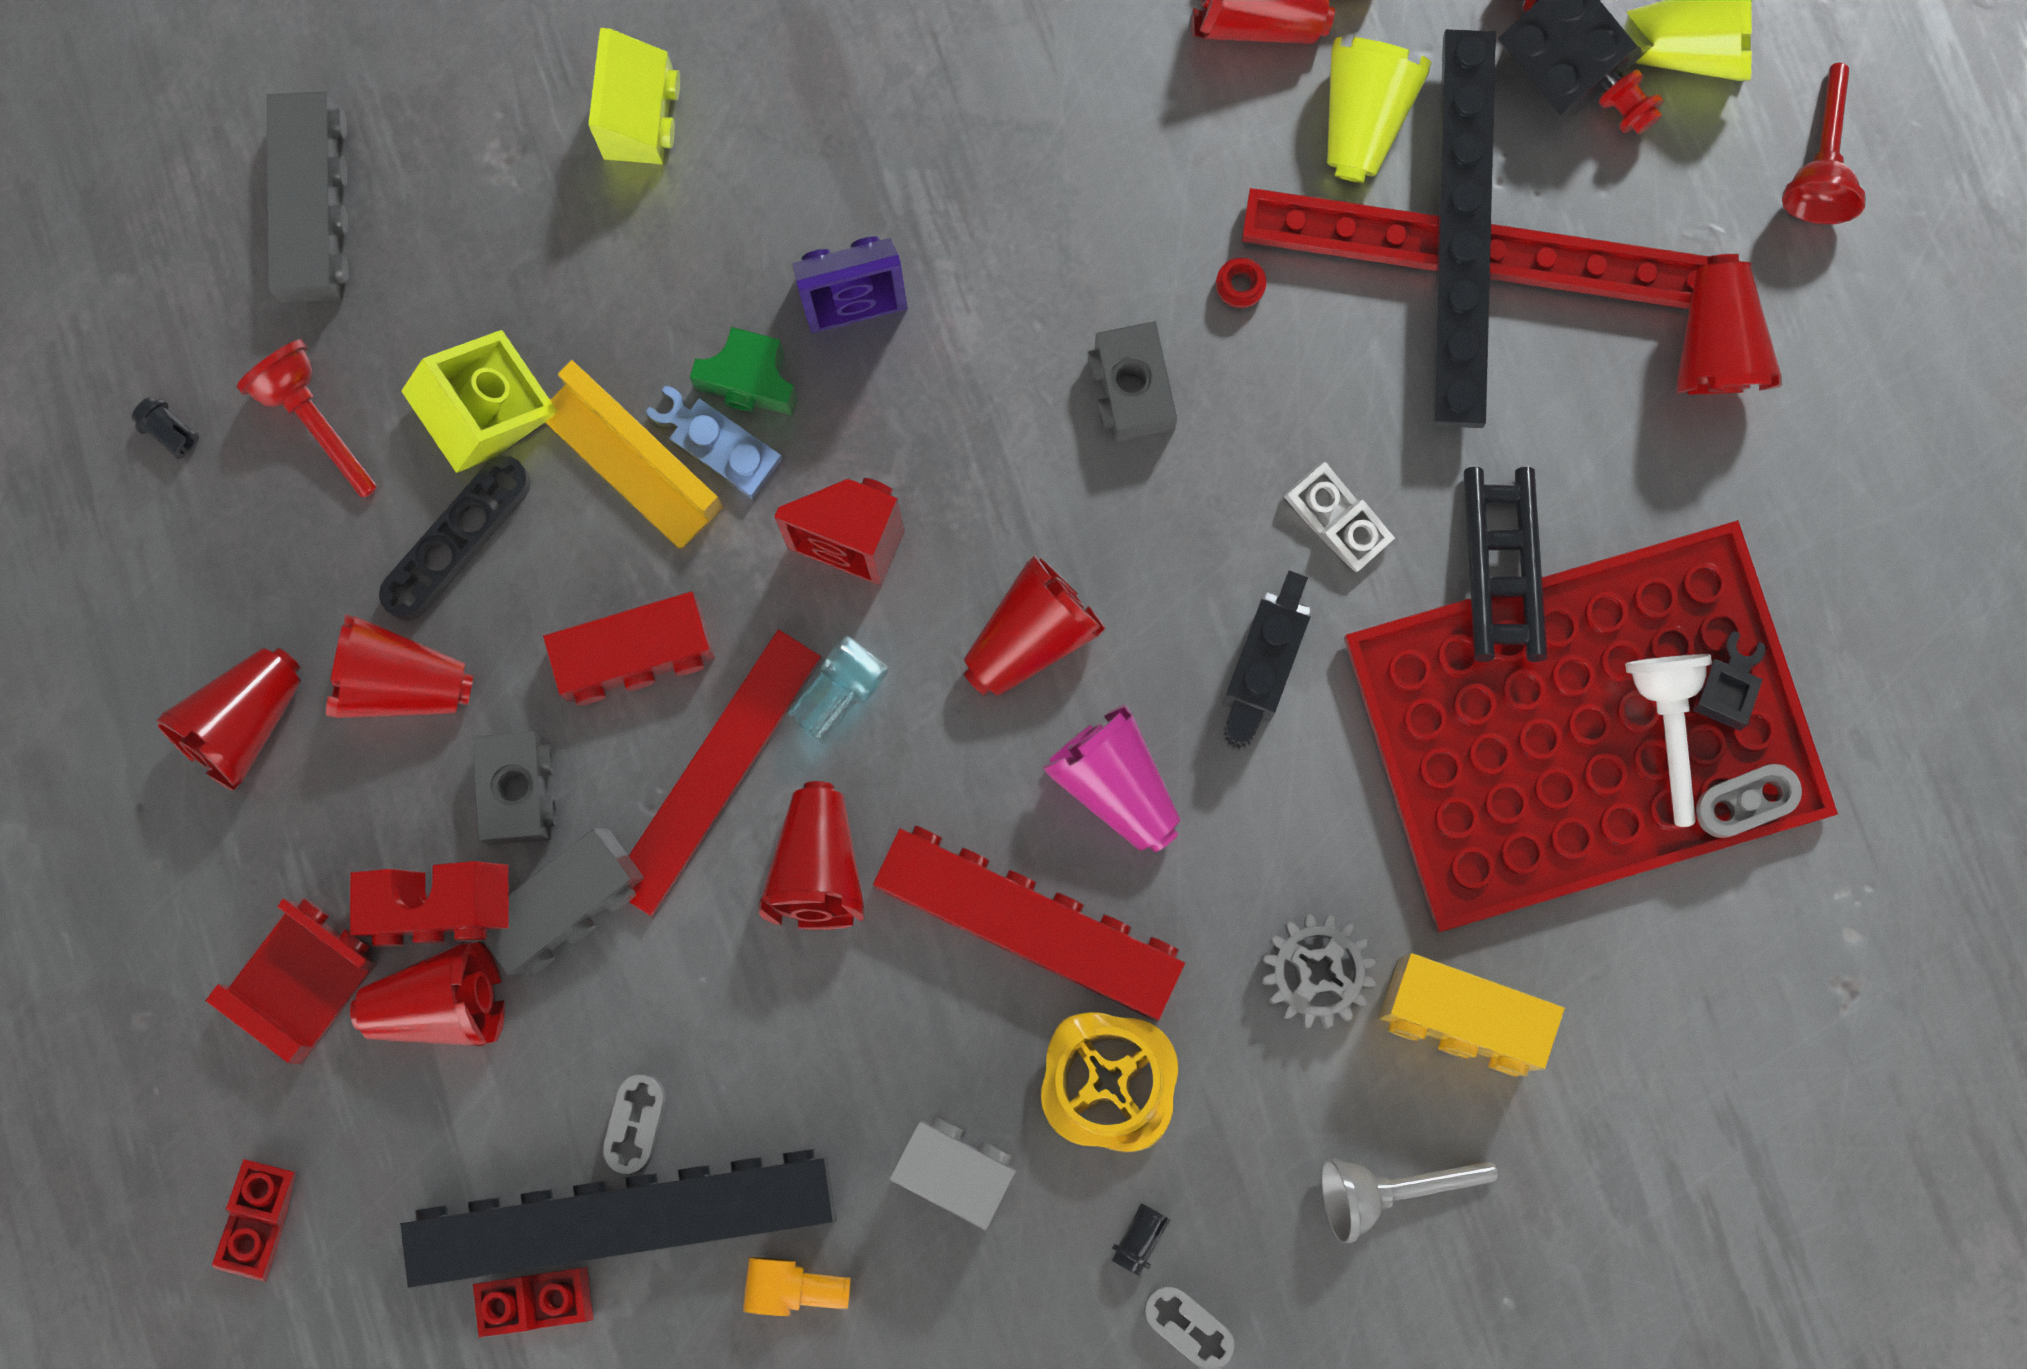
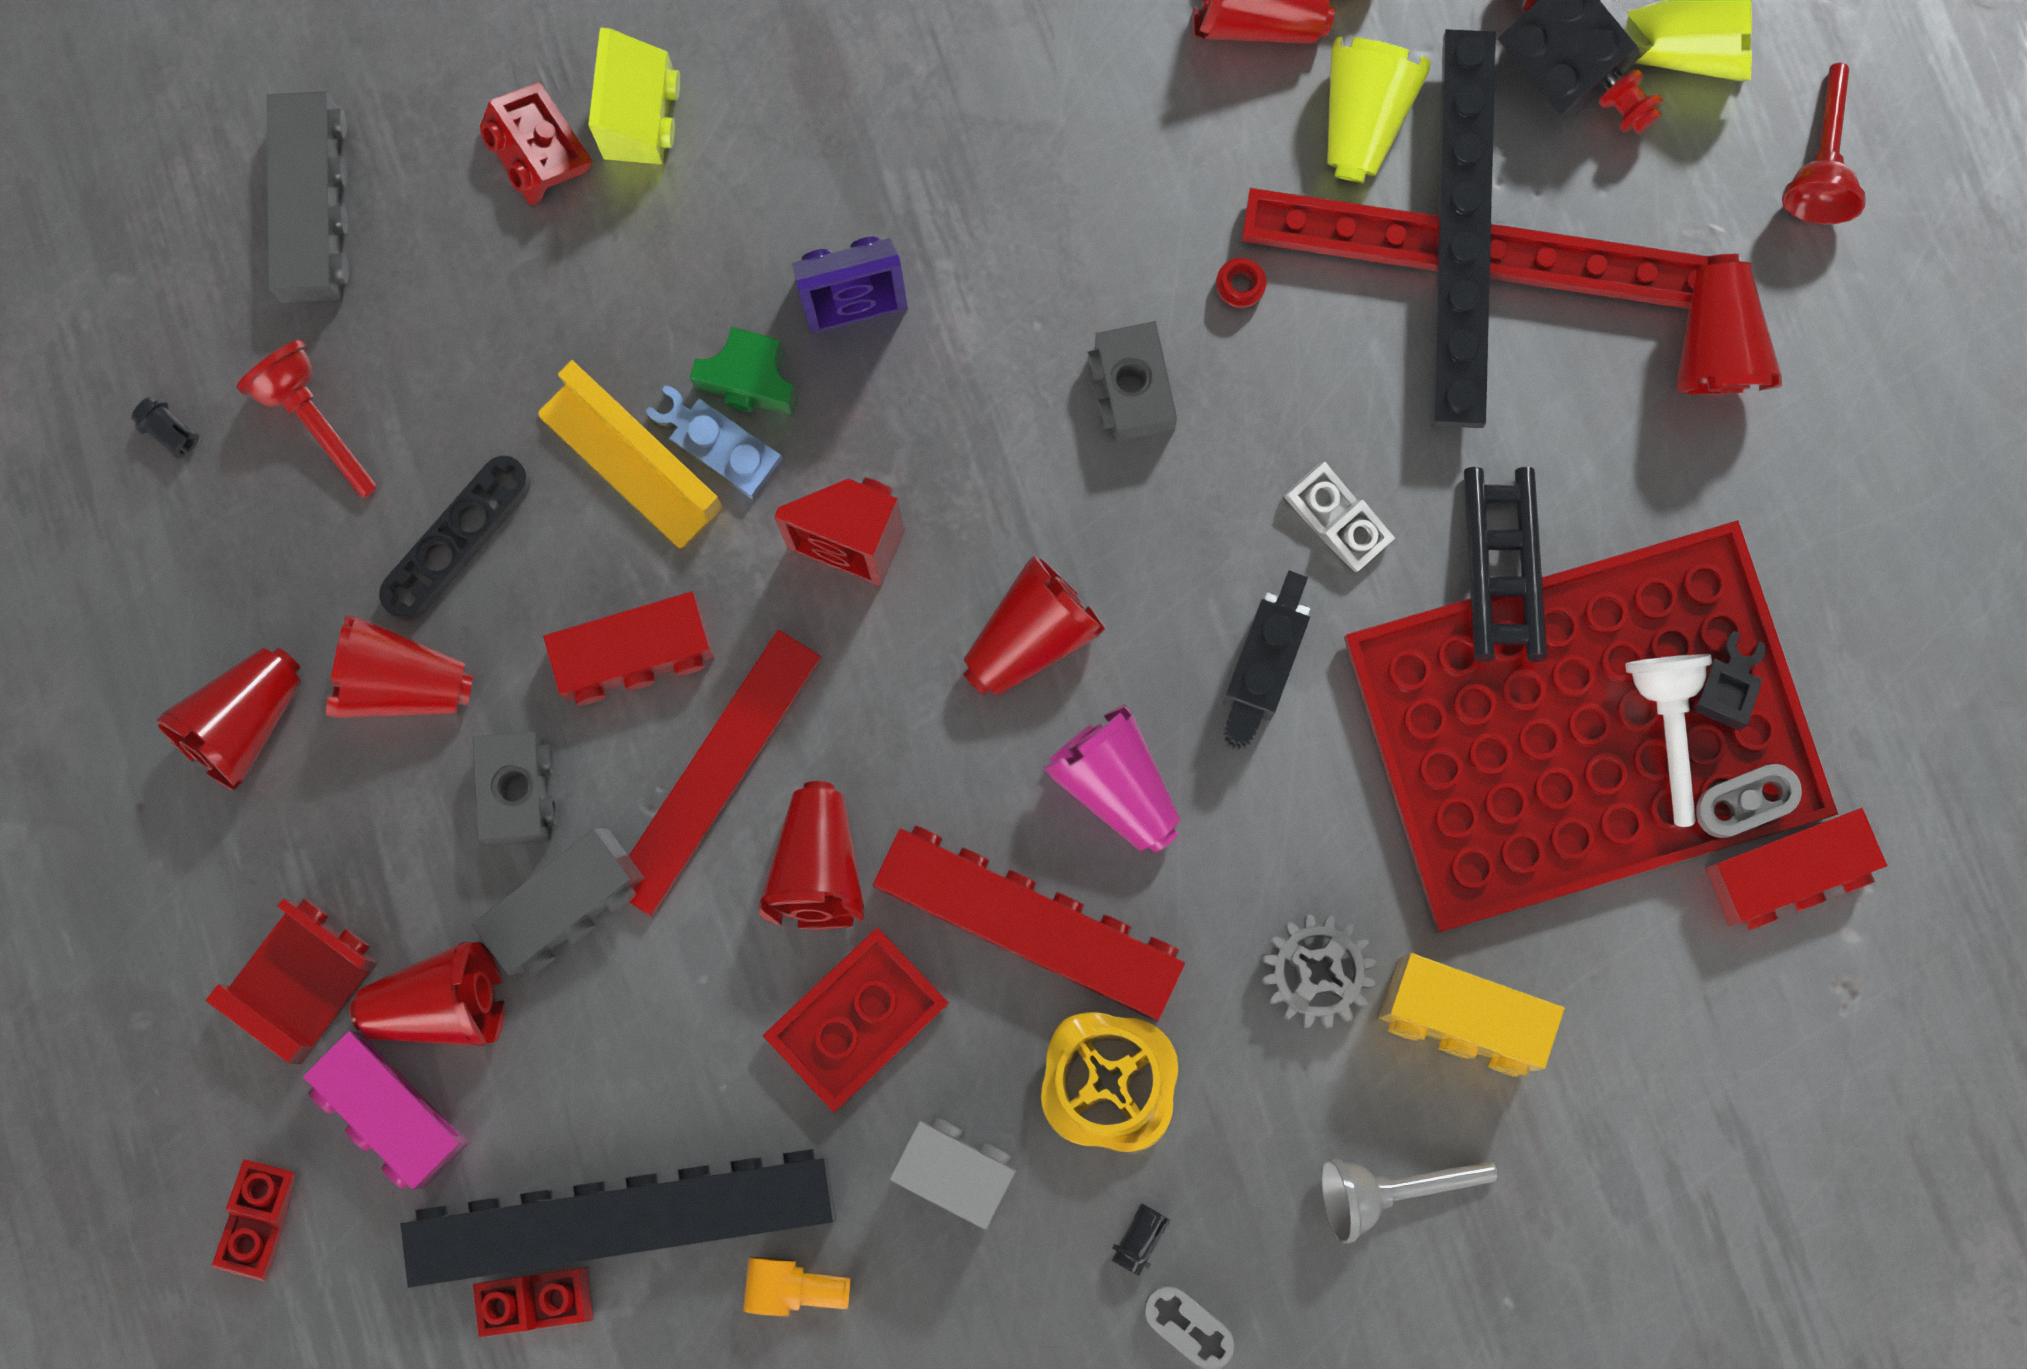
red arch [350,861,509,947] -> none
neon yellow slope [401,330,557,473] -> none
light grey beam [603,1075,666,1174] -> none
clear light blue piece [788,636,889,744] -> none
none -> dark pink brick [303,1031,469,1190]
none -> red bracket [480,82,593,206]
none -> red plate [762,927,949,1113]
none -> red brick [1705,807,1888,931]

